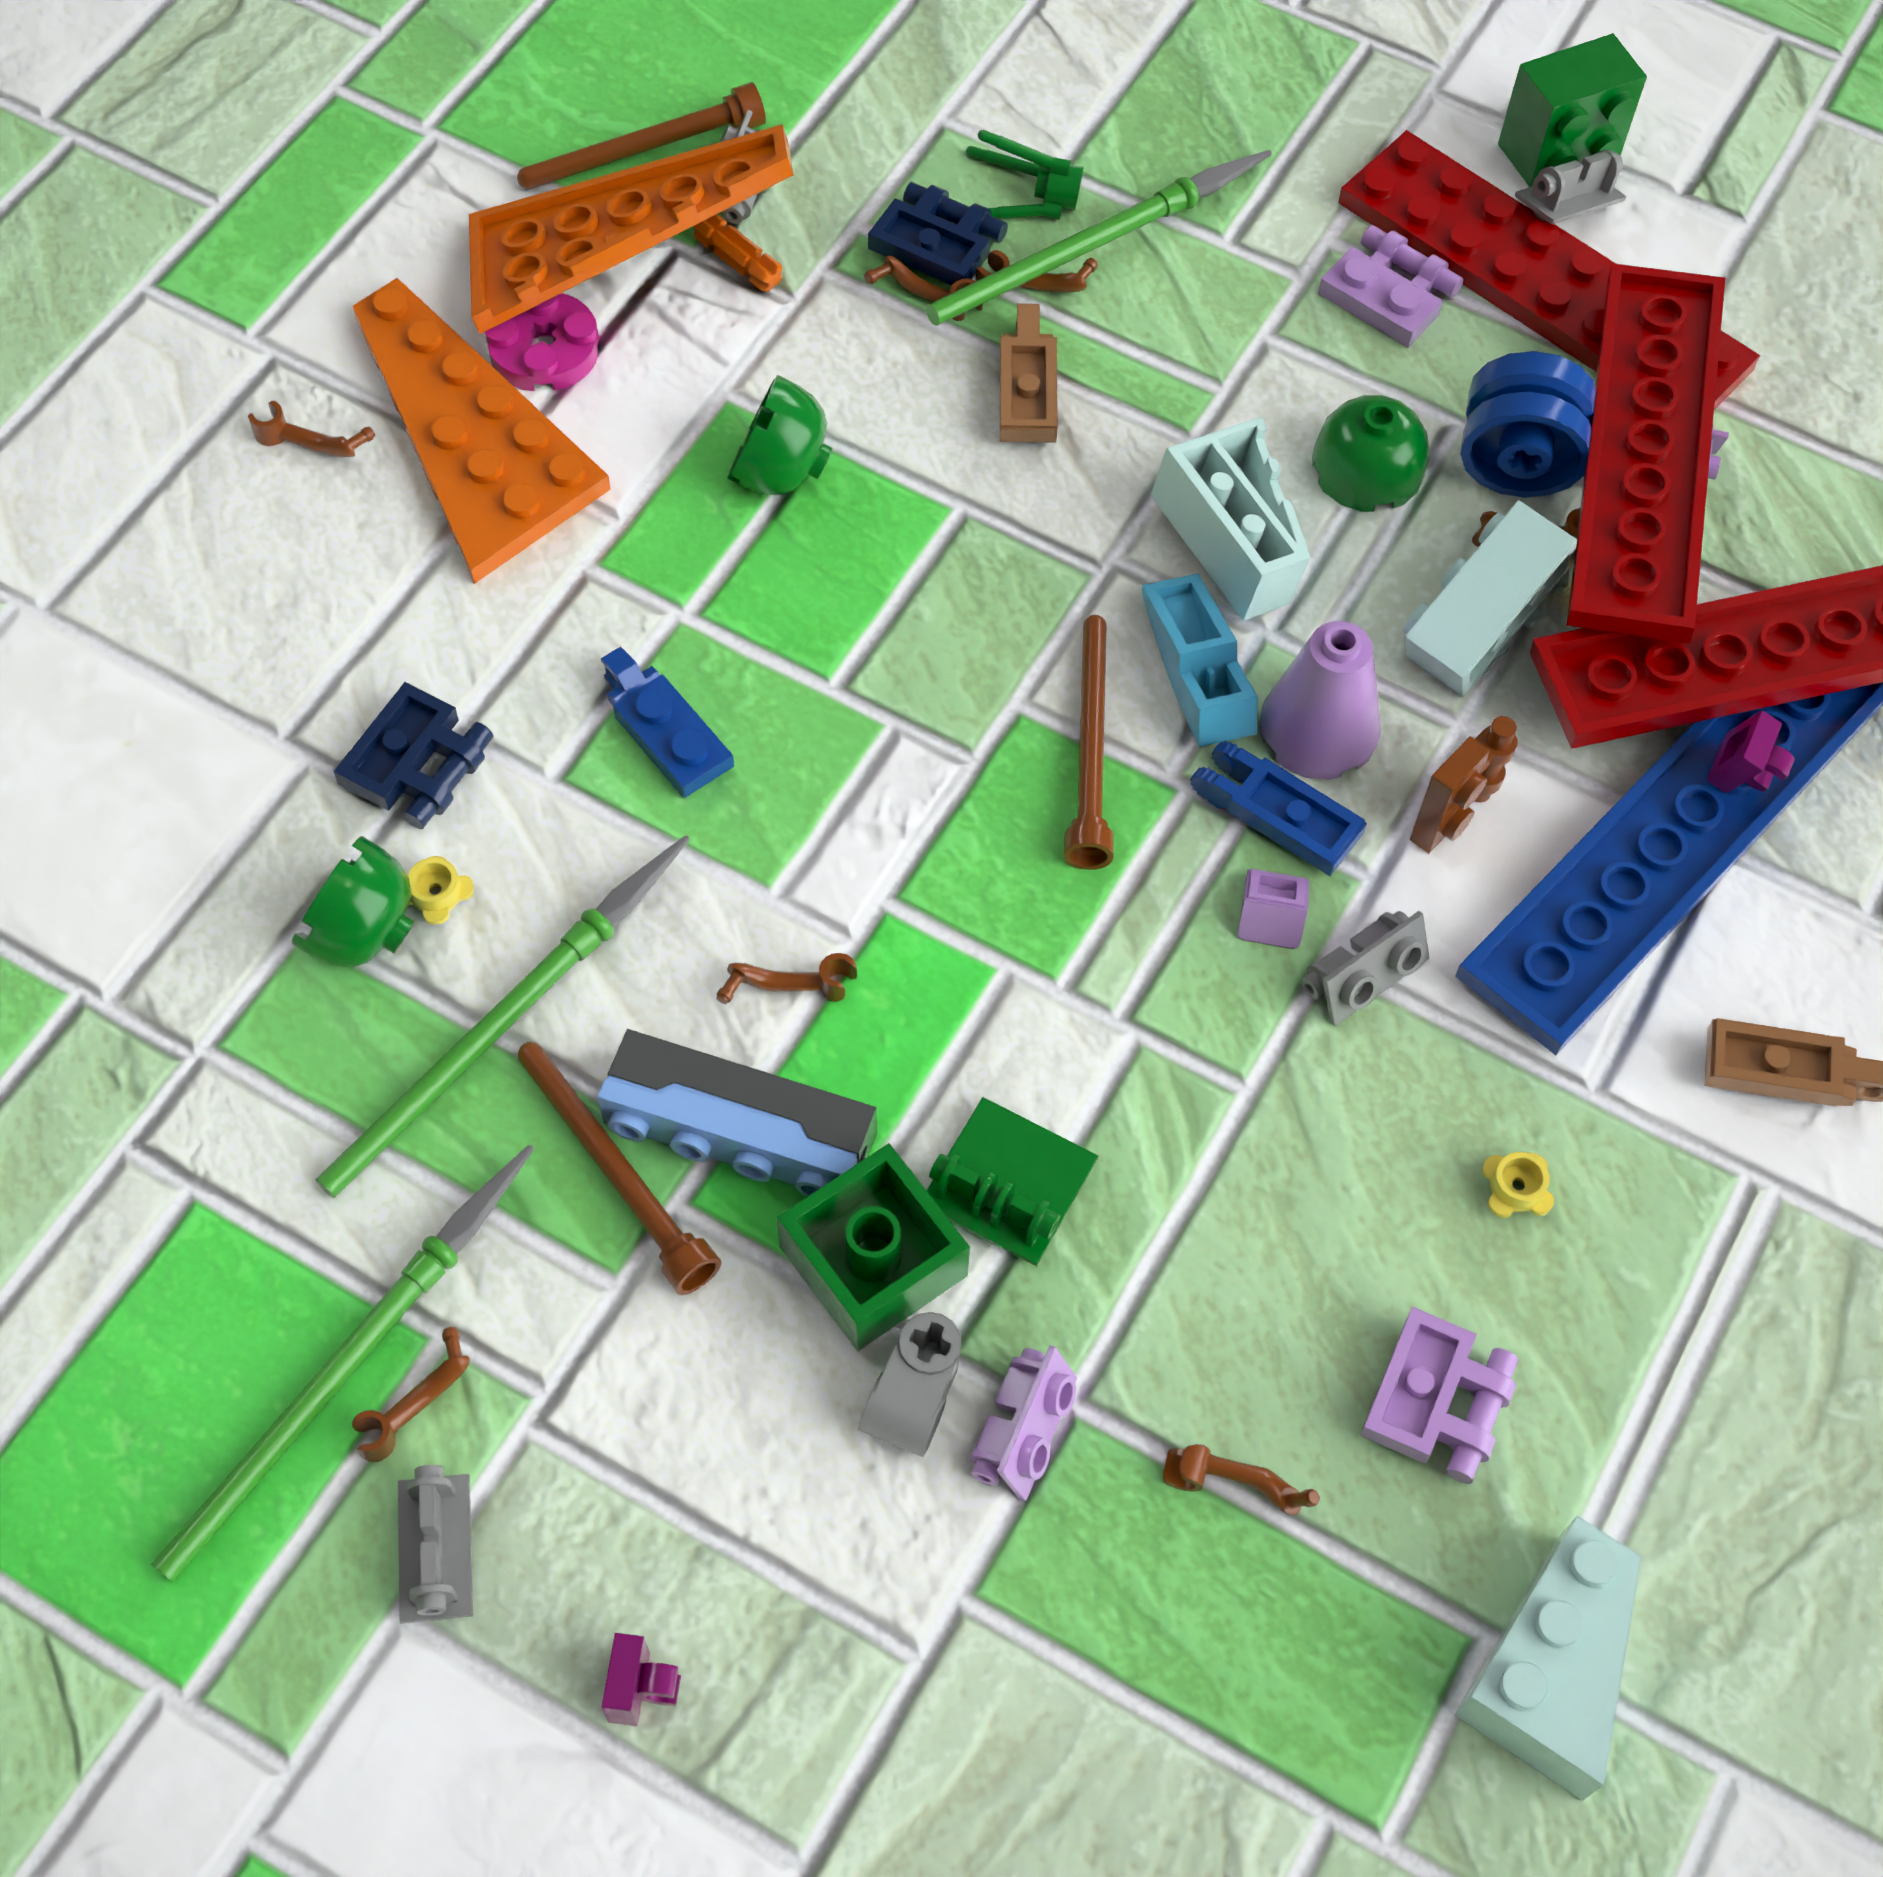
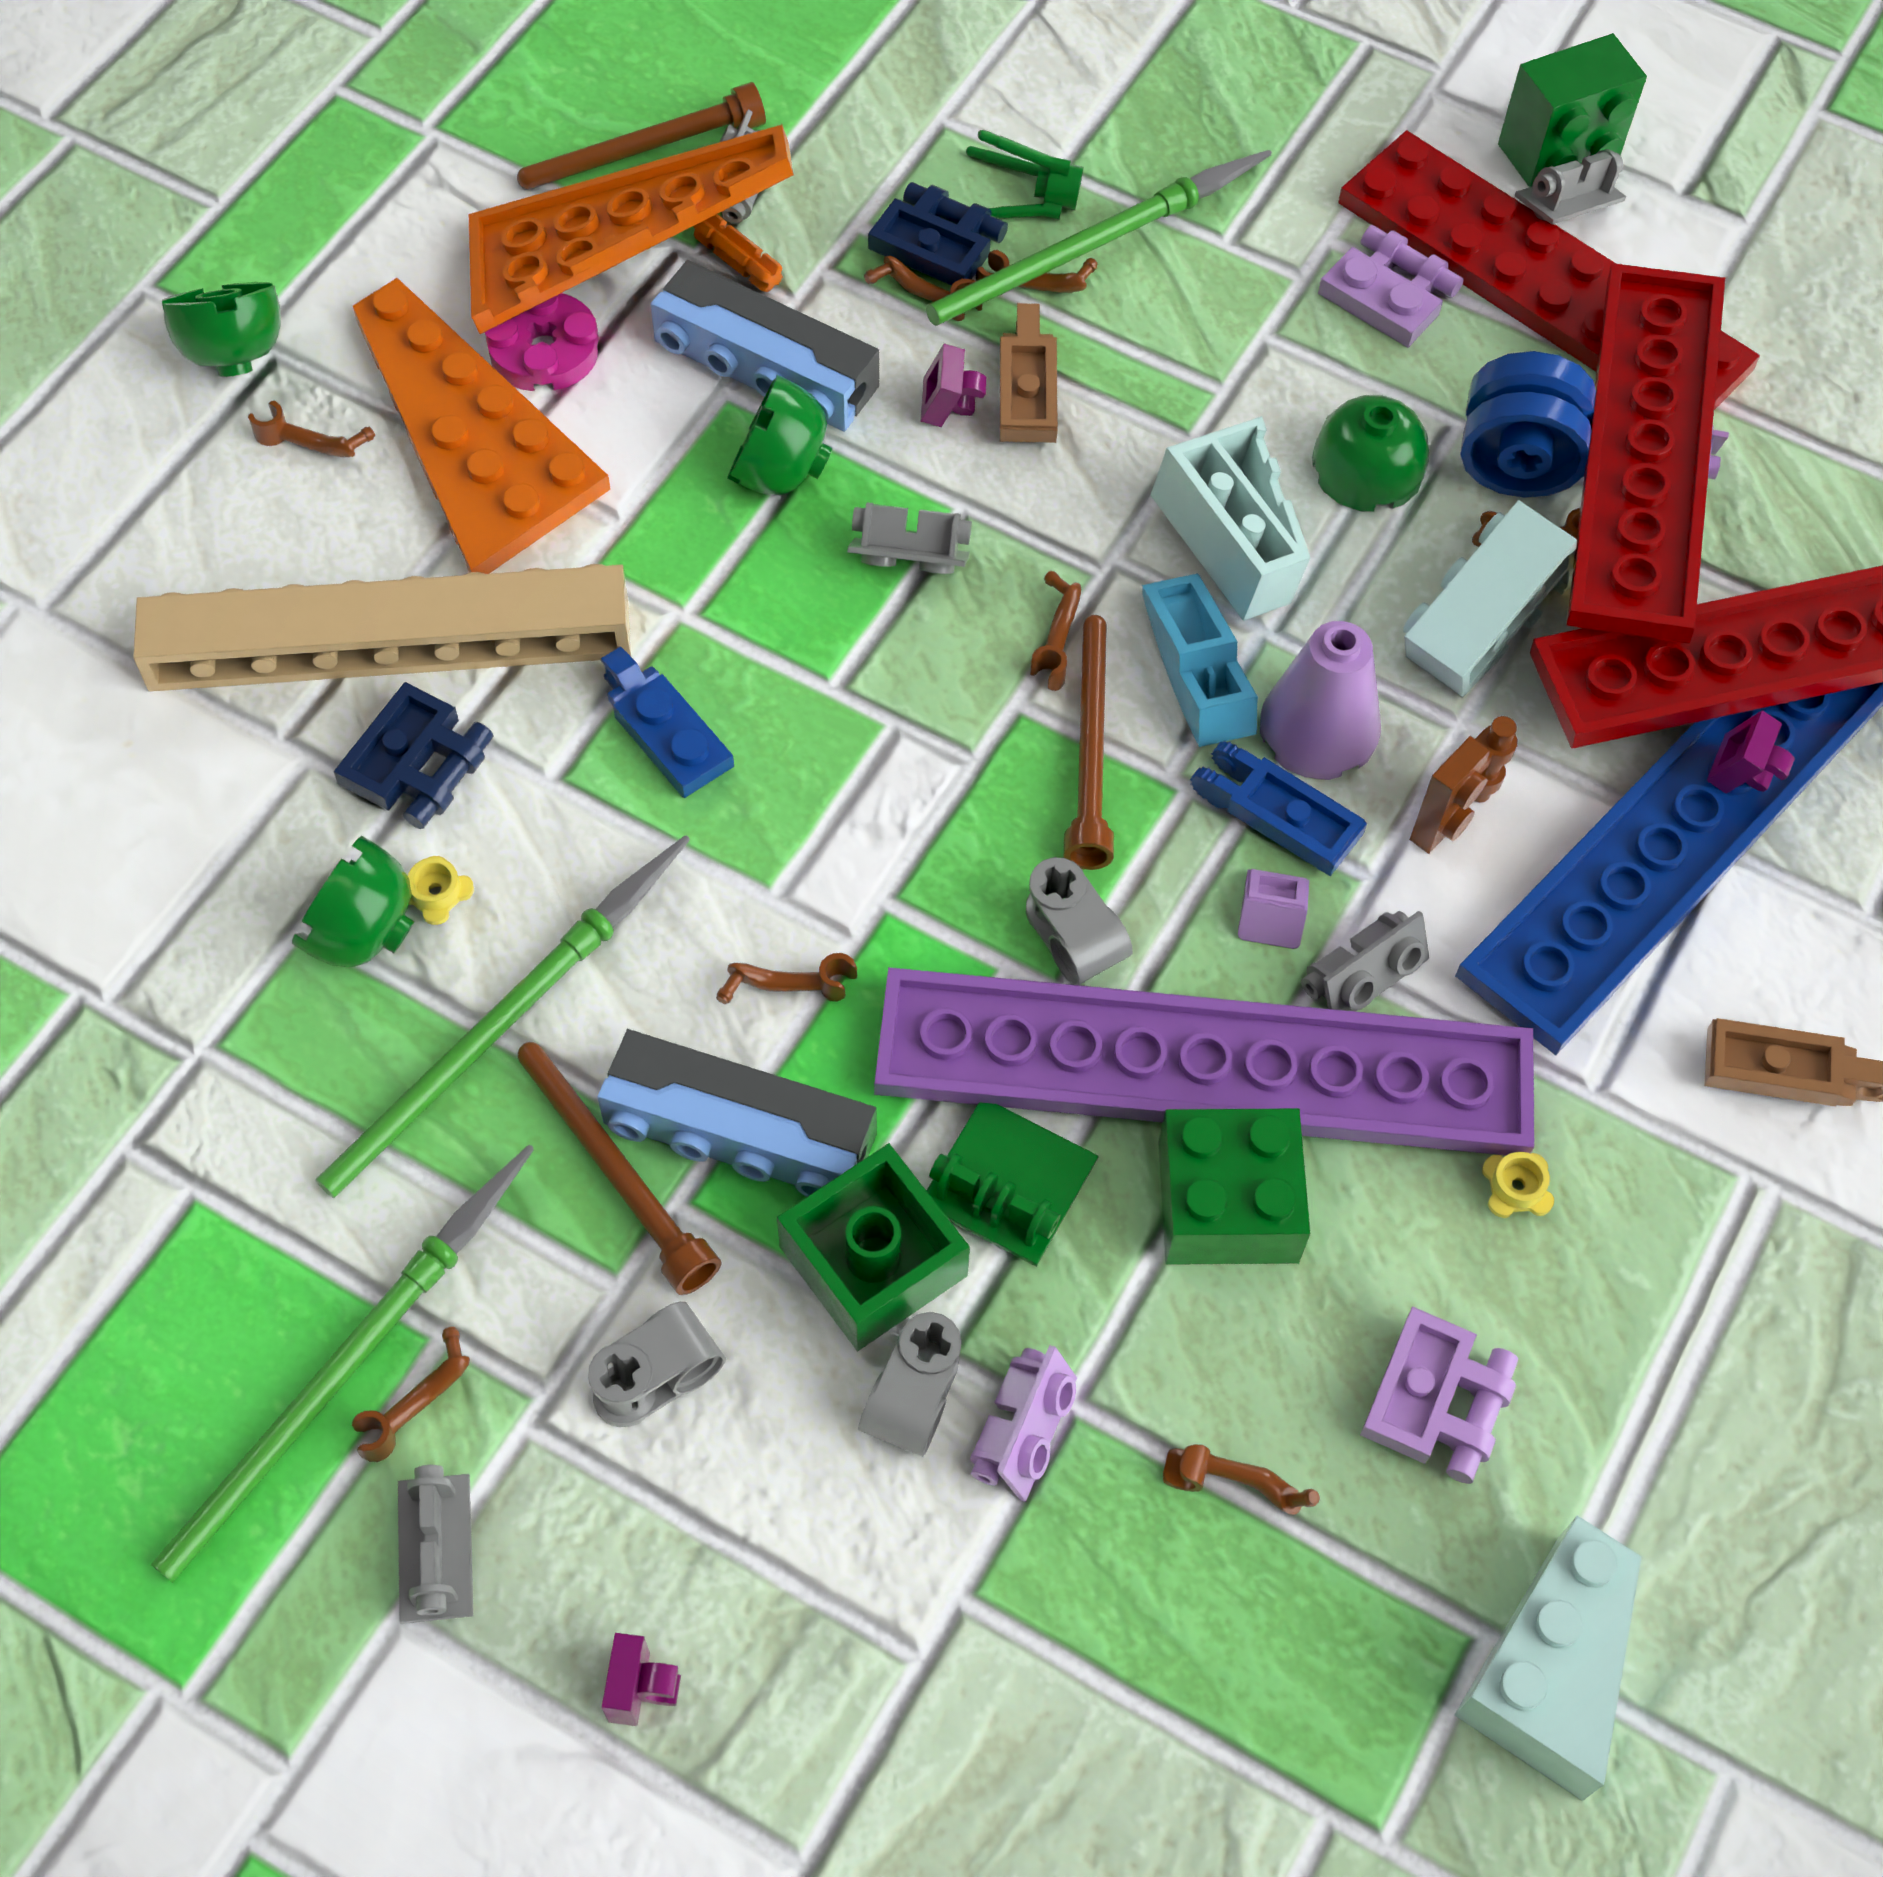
none -> tan brick [133,564,631,692]
none -> green cylinder [162,282,281,377]
none -> light grey piece [588,1301,726,1427]
none -> piece [650,259,879,432]
none -> light grey hinge [847,502,972,574]
none -> medium lavender plate [874,967,1534,1155]
none -> magenta tile [920,343,987,428]
none -> light grey piece [1026,857,1133,985]
none -> dark orange piece [1030,571,1082,691]
none -> green brick [1158,1108,1310,1265]

